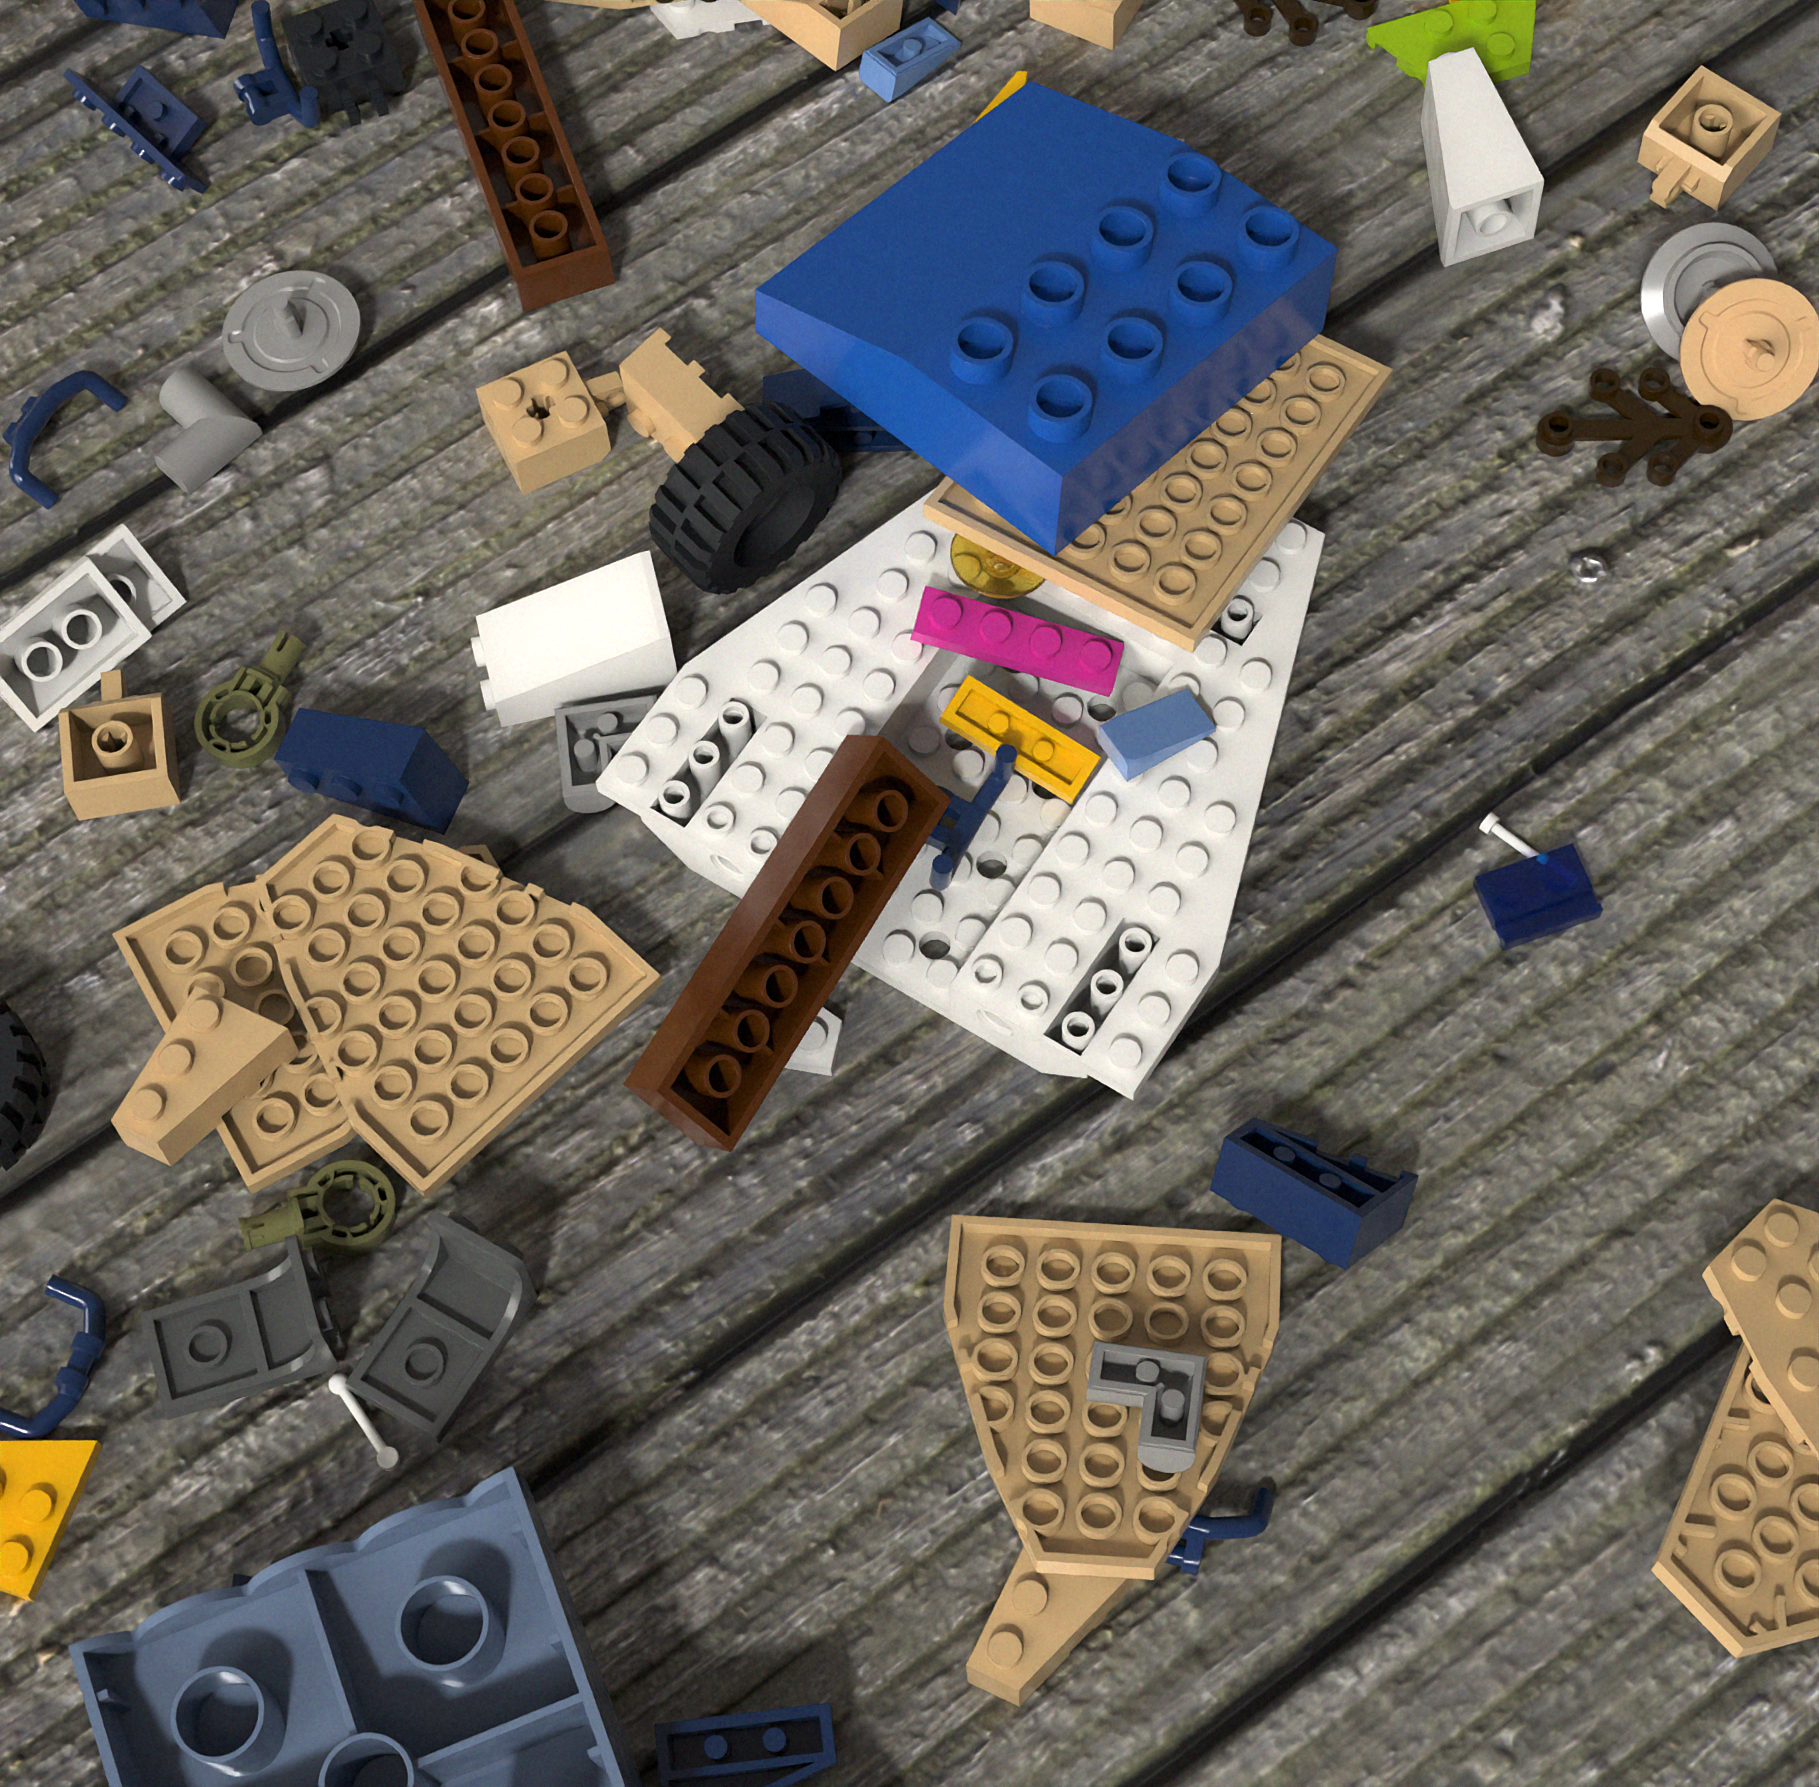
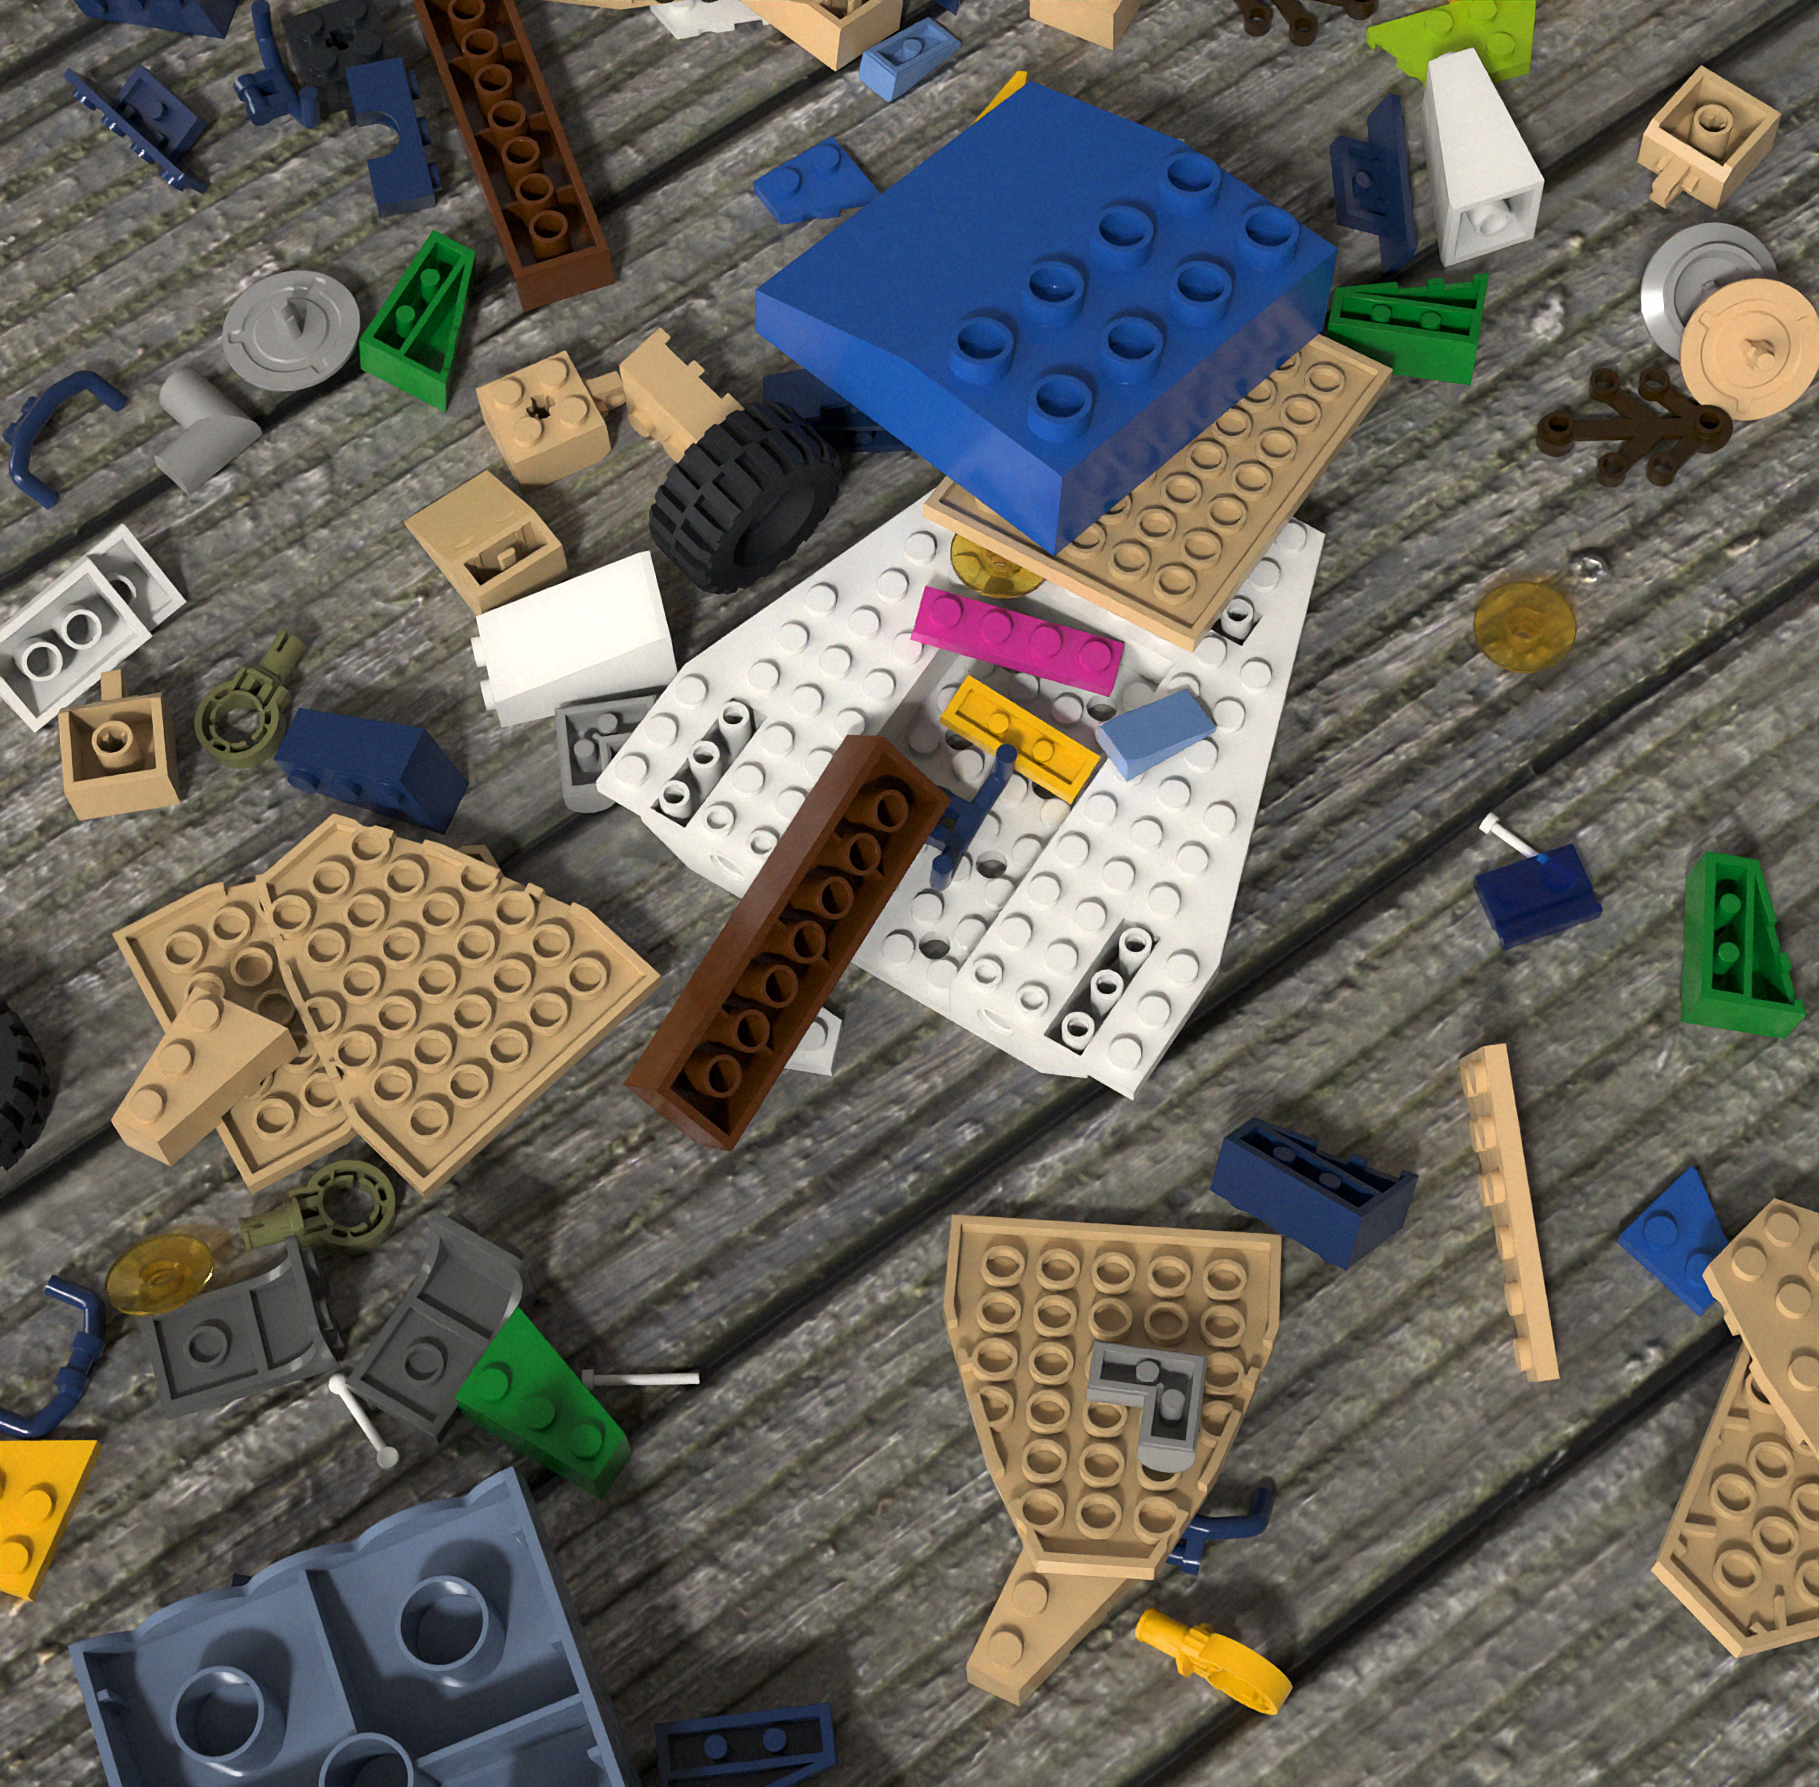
none -> clear yellow dish [105,1233,214,1316]
none -> dark blue arch [345,57,442,219]
none -> green wedge [359,230,476,413]
none -> tan slope [404,470,570,616]
none -> green wedge [454,1305,633,1501]
none -> white piece [582,1369,699,1392]
none -> blue wing [753,136,881,225]
none -> yellow pin [1135,1606,1293,1715]
none -> green wedge [1327,273,1489,385]
none -> dark blue bracket [1329,93,1418,276]
none -> tan wing [1459,1043,1560,1382]
none -> clear yellow dish [1473,581,1577,673]
none -> blue wing [1617,1166,1728,1317]
none -> green wedge [1681,851,1807,1039]

